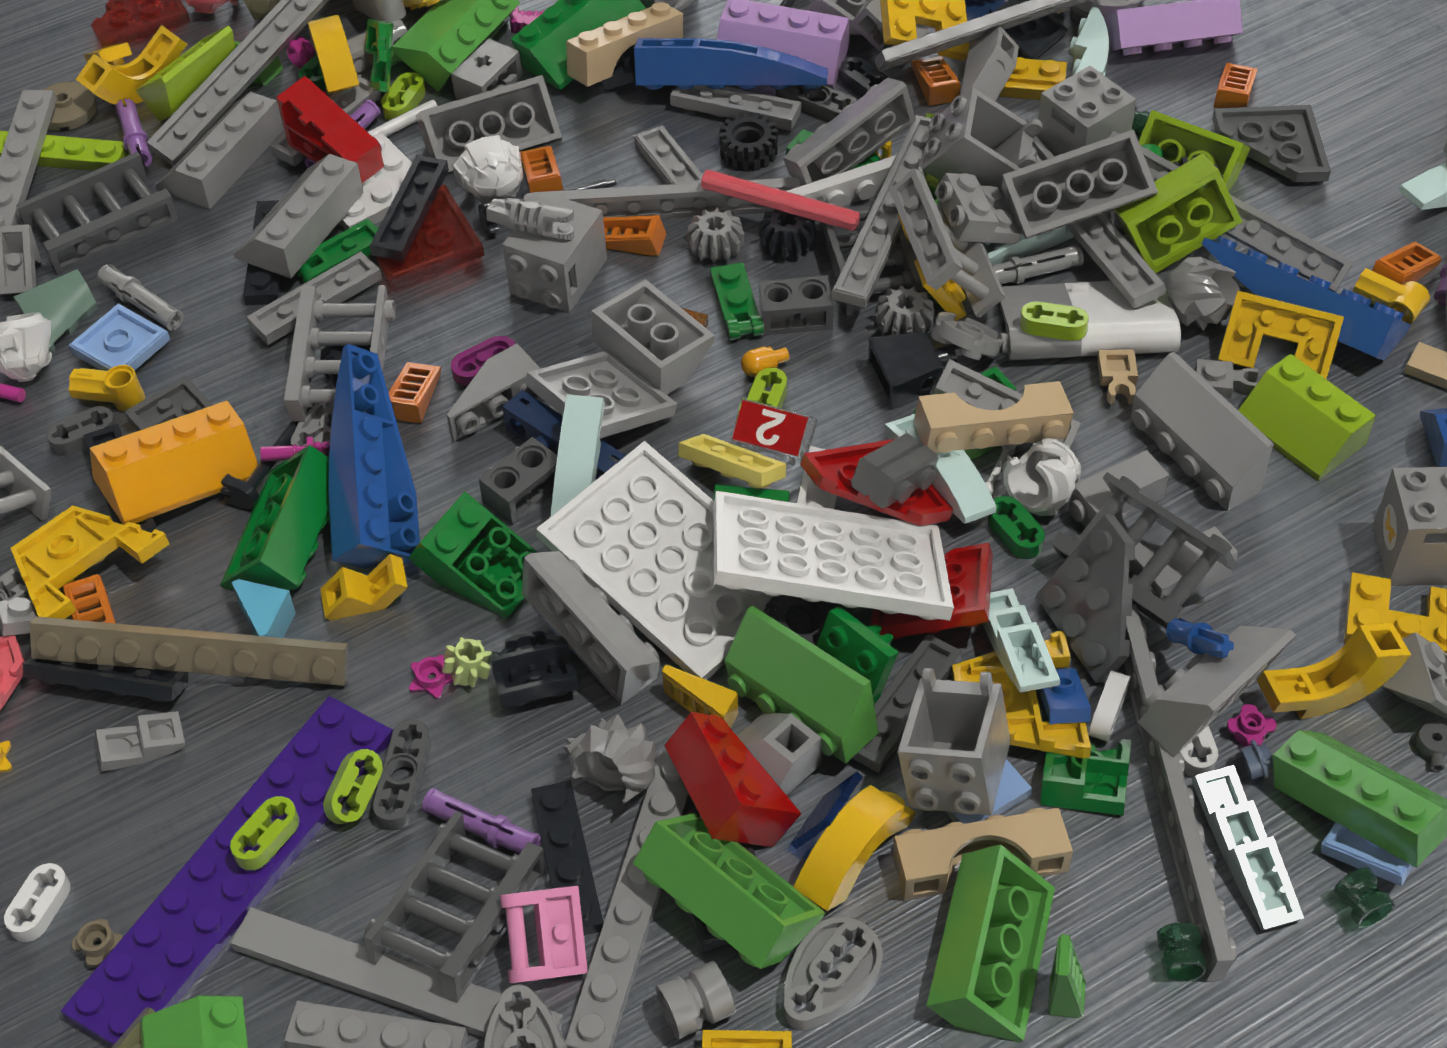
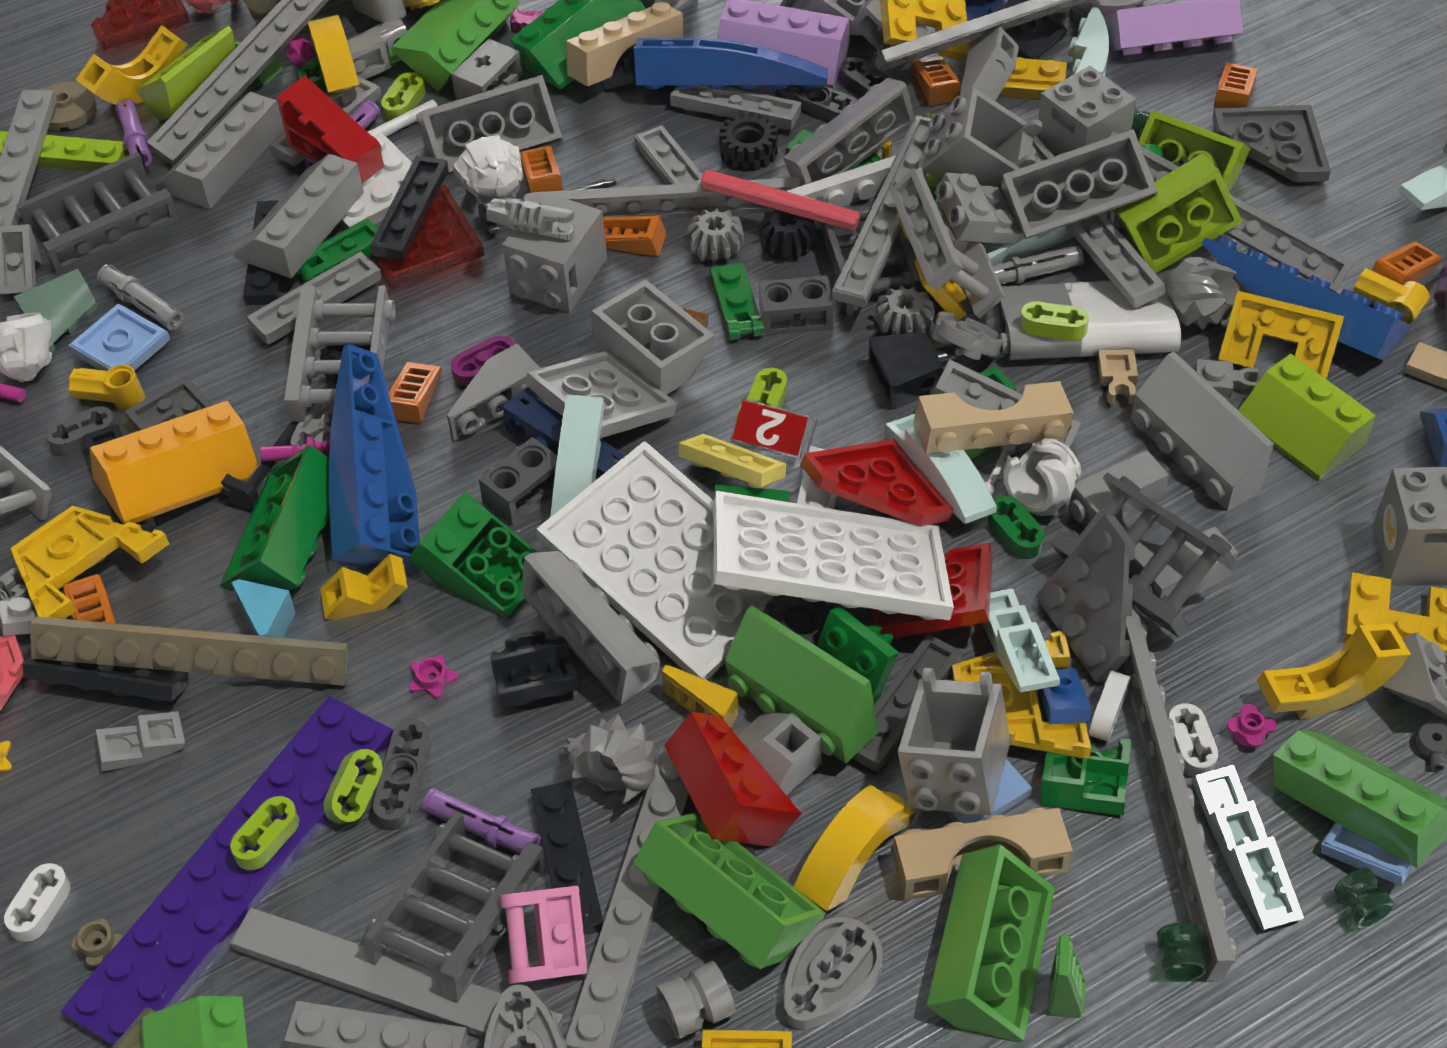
yellow plate [84,42,132,65] -> none
green slope [364,19,394,92] -> none
yellowish green gear [442,637,492,688] -> none
light orange cylinder [741,346,790,378] -> none
clear blue piece [791,771,863,849] -> none
dark grey brick [851,433,938,509] -> none
light grey slope [1138,625,1296,757] -> none
blue axle [1166,618,1234,659] -> none
sand blue plate [1240,740,1273,779] -> none

